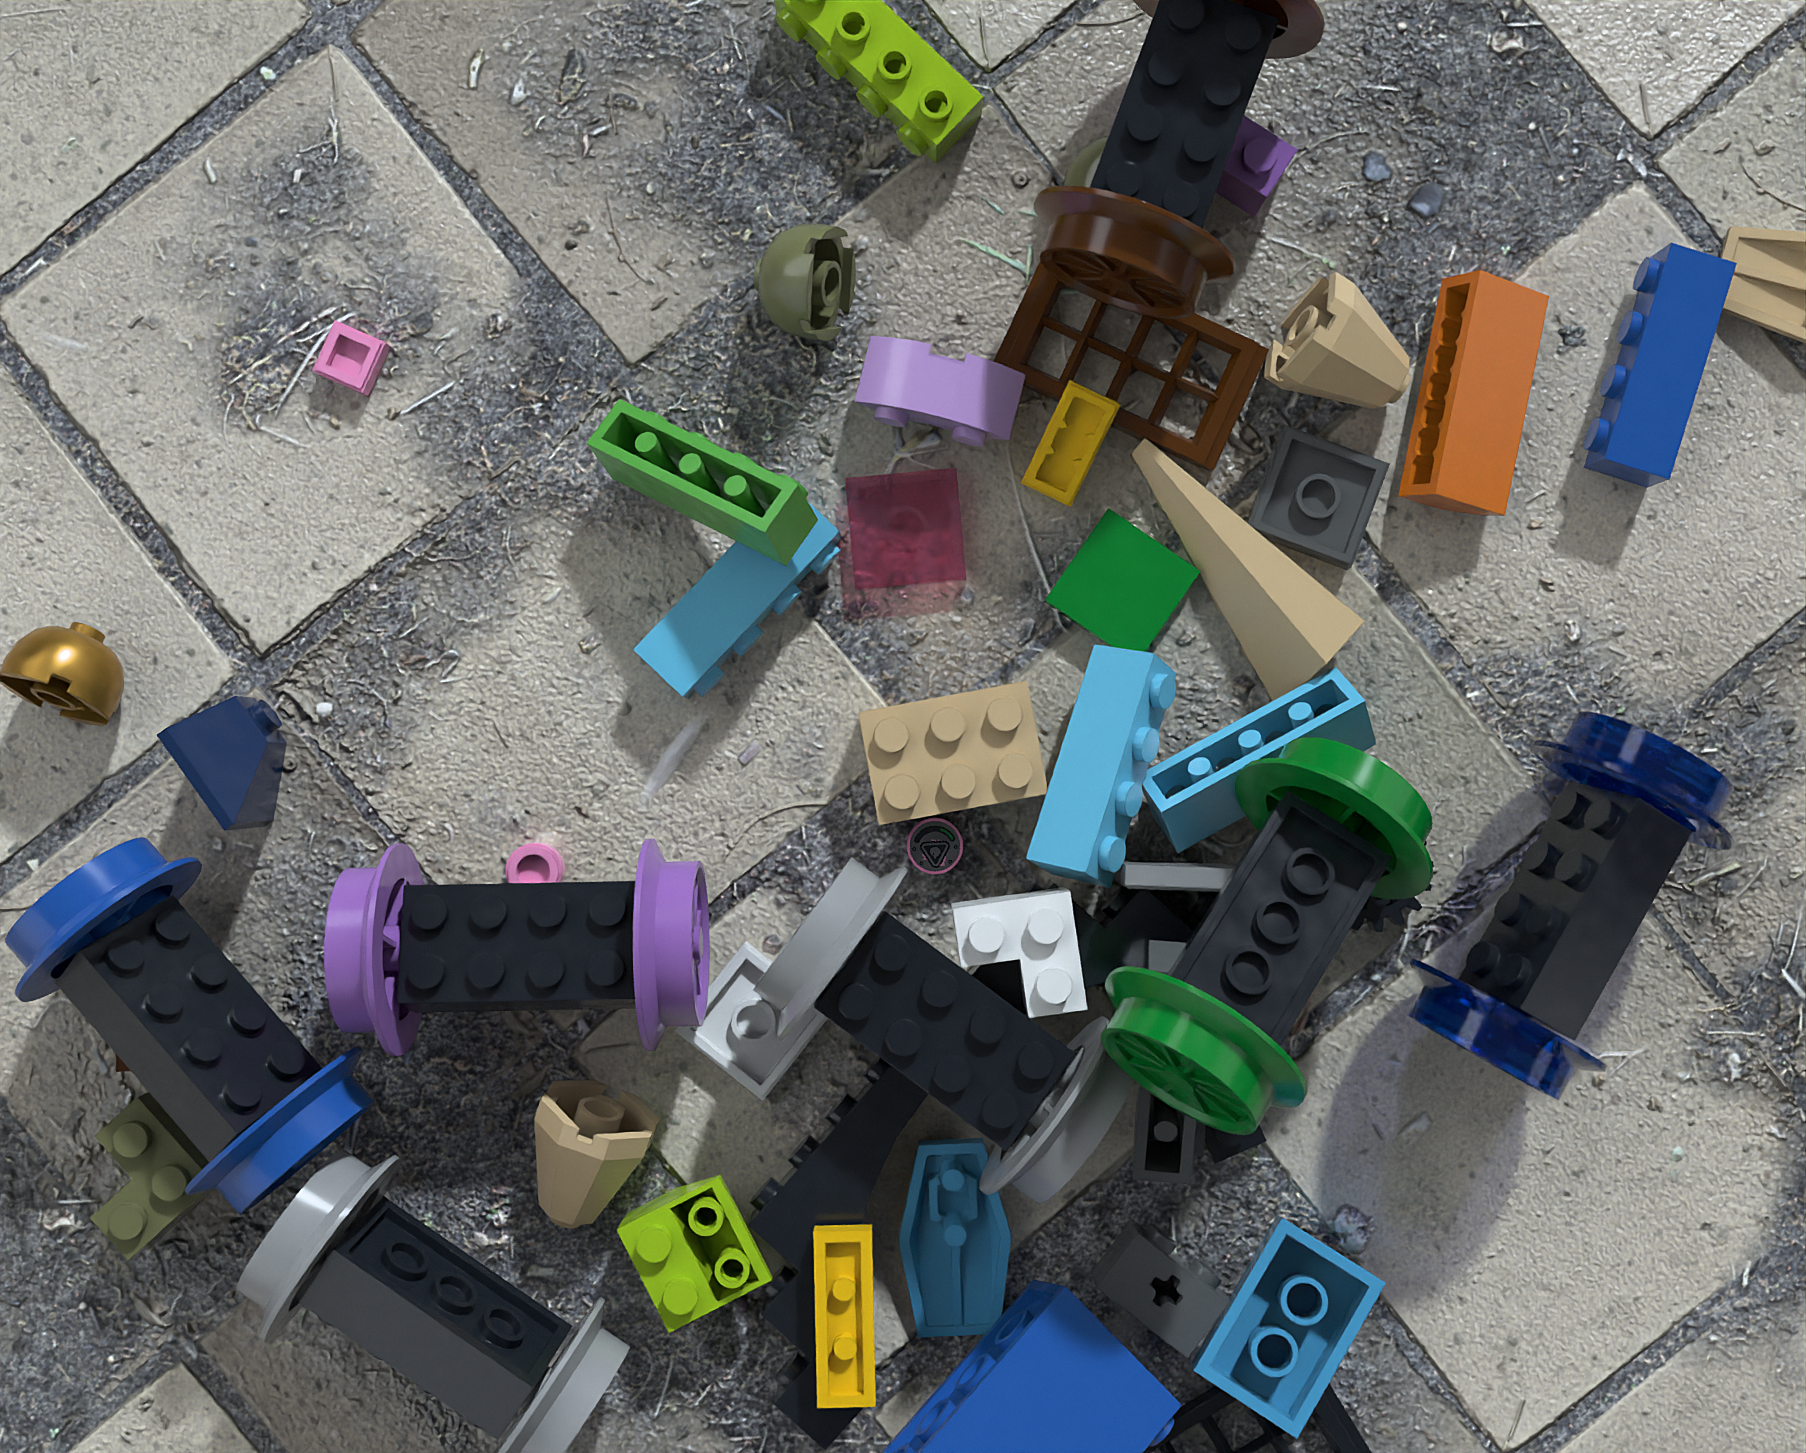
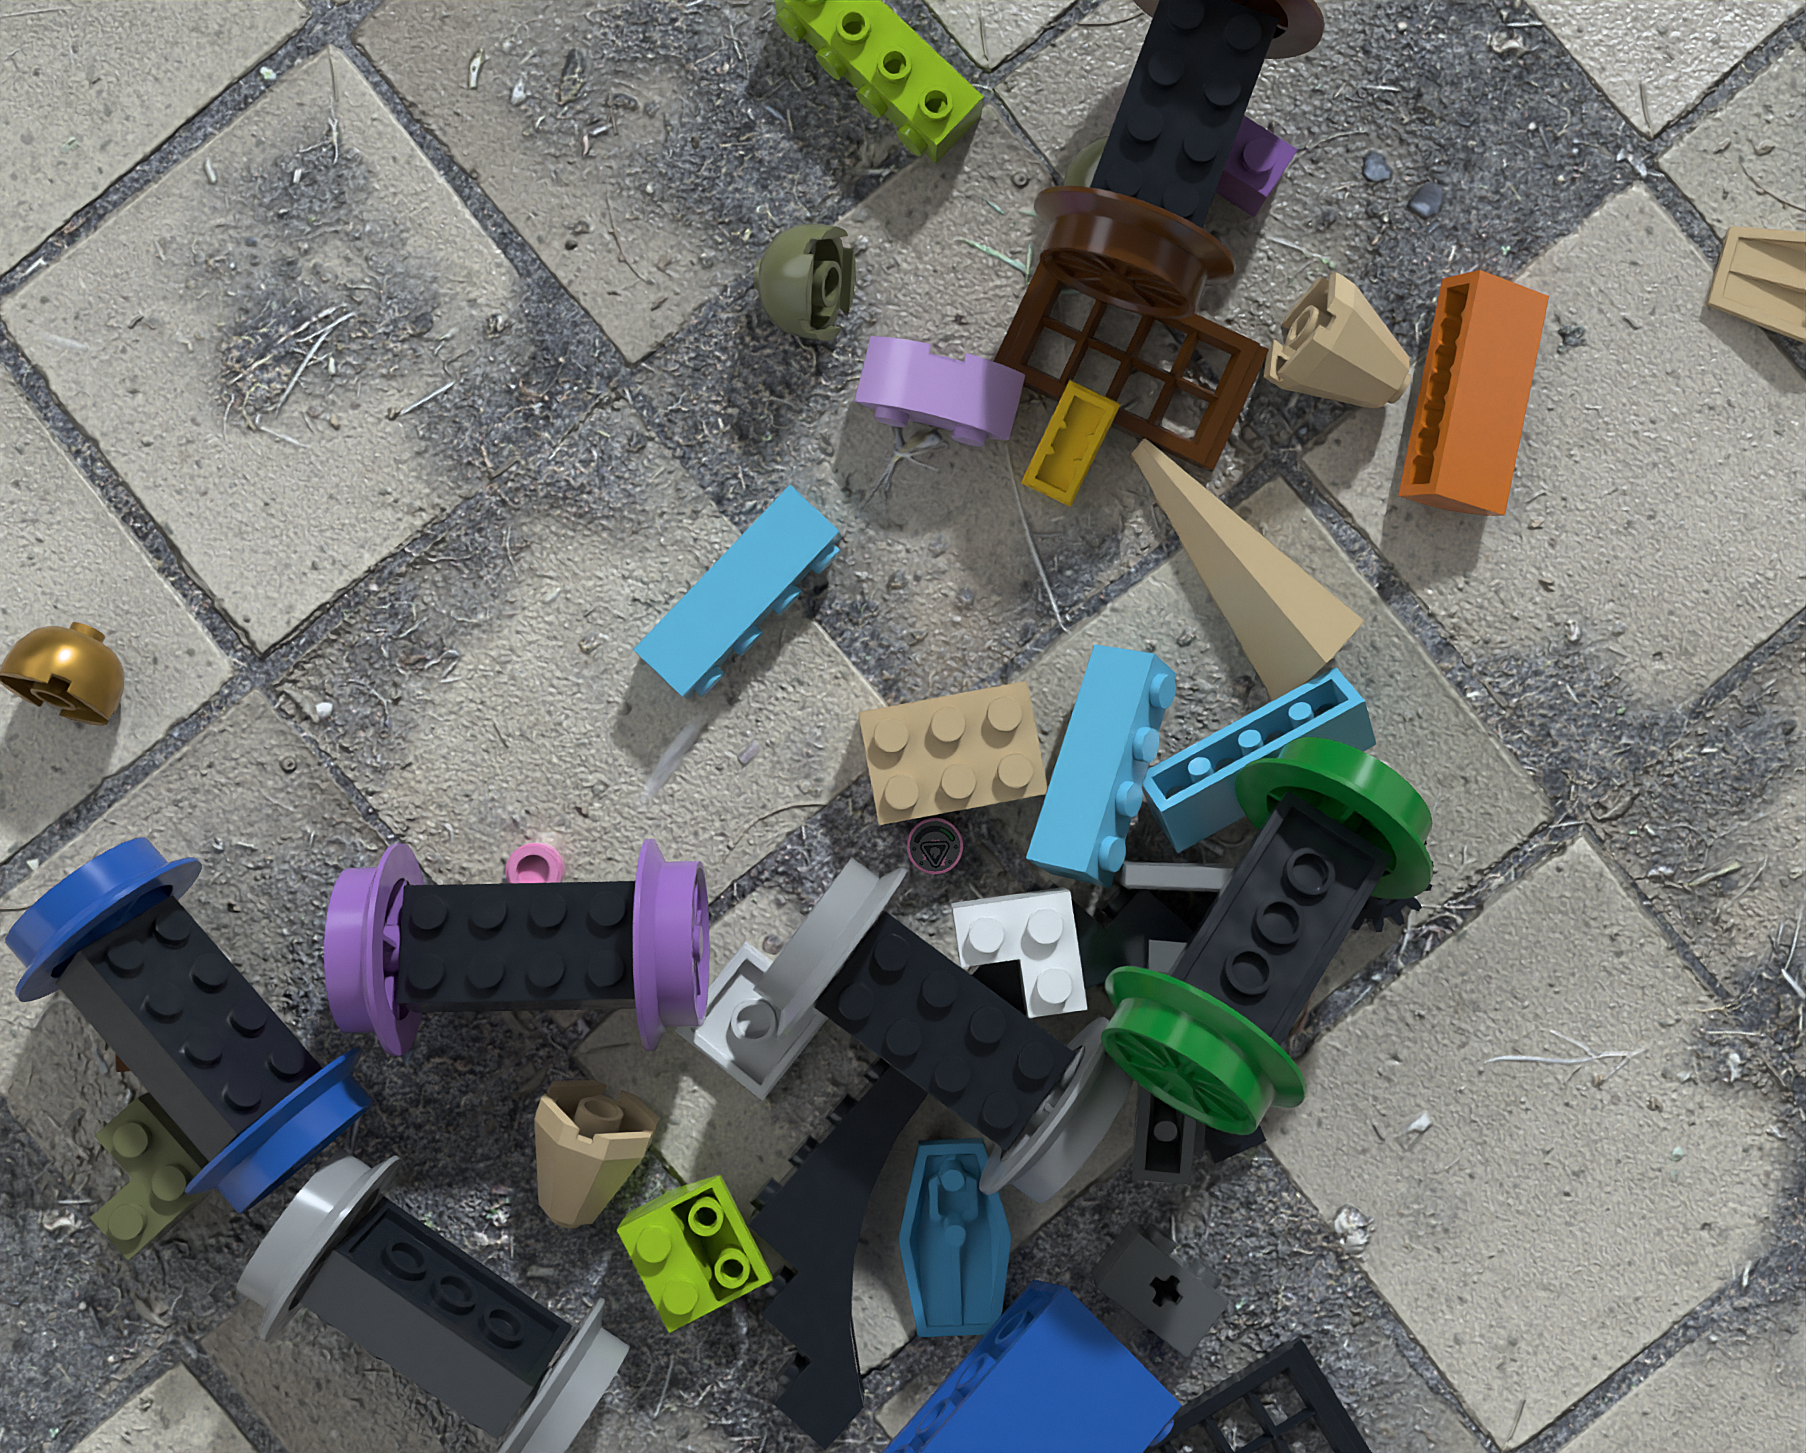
dark blue slope [157,696,287,831] -> none
bright pink tile [312,320,391,397] -> none
bright green brick [586,399,818,566] -> none
yellow plate [813,1224,876,1408] -> none
clear pink tile [845,468,967,591] -> none
green tile [1043,508,1201,652] -> none
dark azure brick [1192,1215,1386,1438] -> none
dark grey tile [1246,424,1390,570] -> none
brick [1407,711,1734,1101] -> none
blue brick [1583,243,1737,488] -> none

